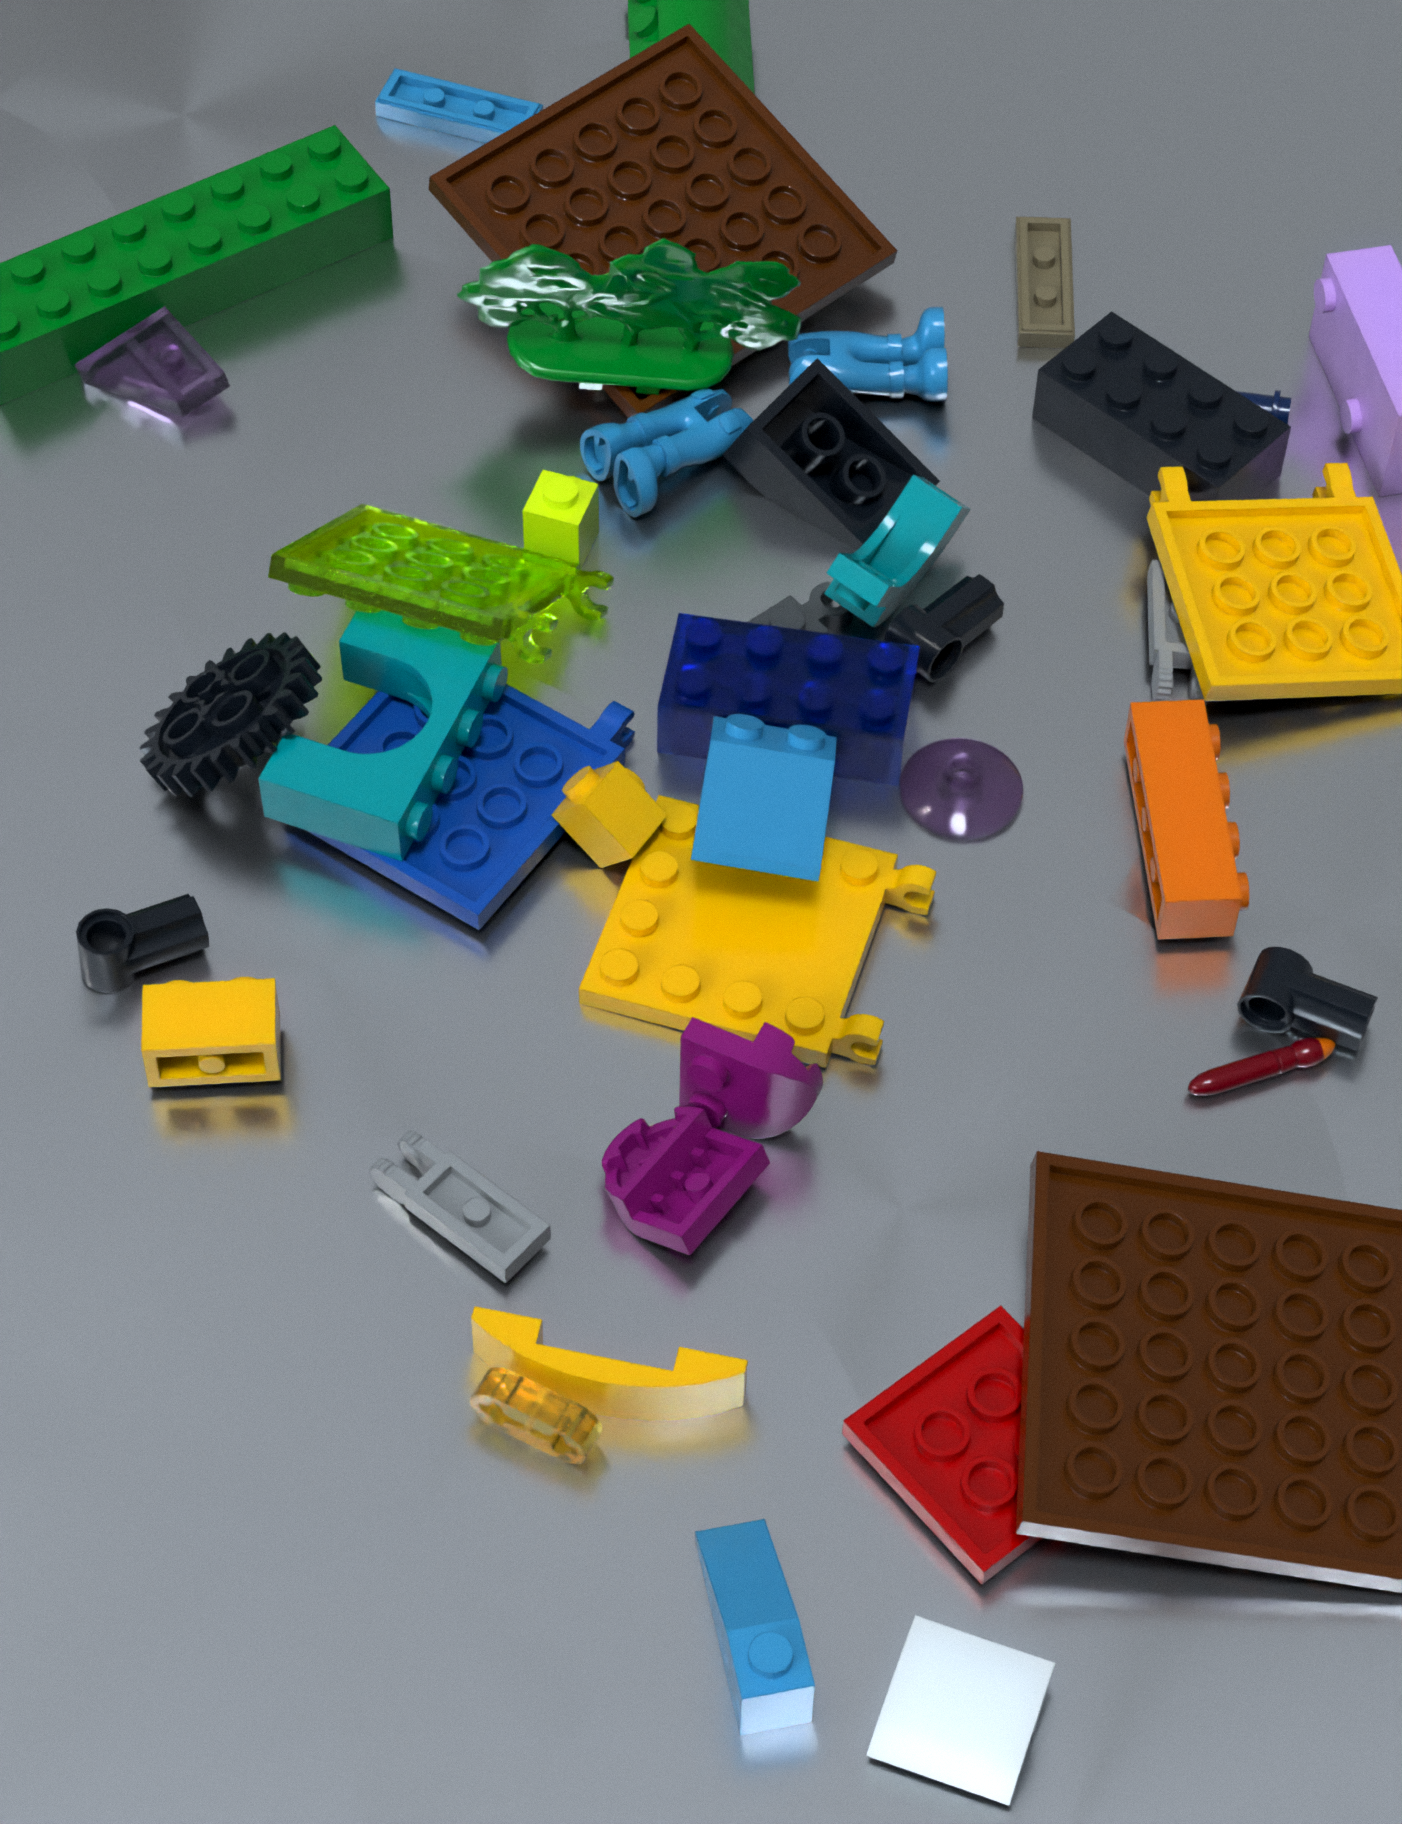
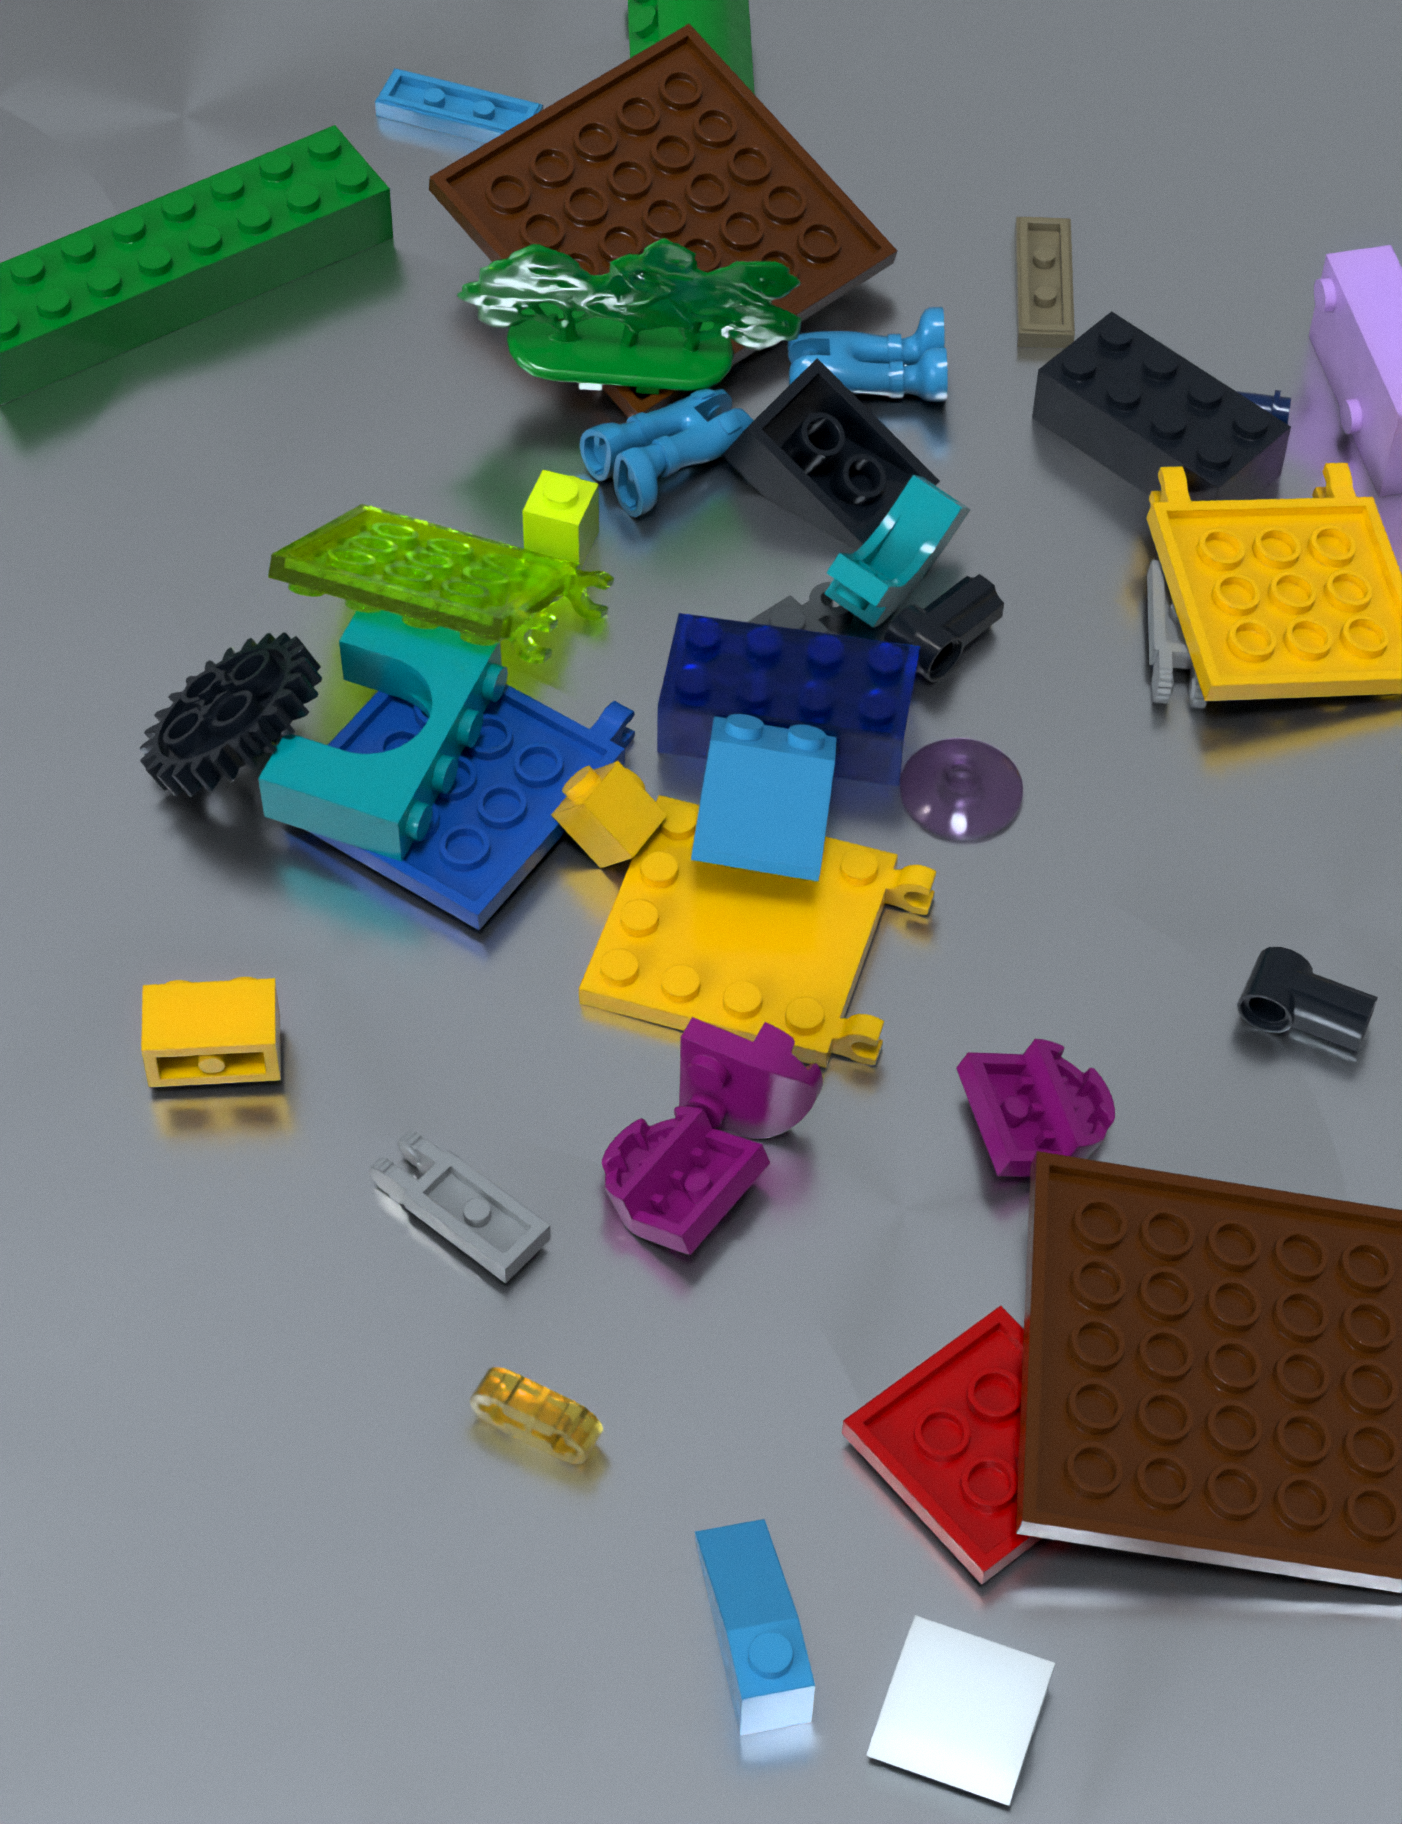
clear purple wing [74,306,230,417] -> none
black piece [76,894,209,993] -> none
yellow slope [471,1306,748,1421] -> none
orange brick [1124,699,1249,940] -> none
dark red piece [1188,1038,1336,1096] -> none
none -> magenta slope [956,1039,1115,1177]

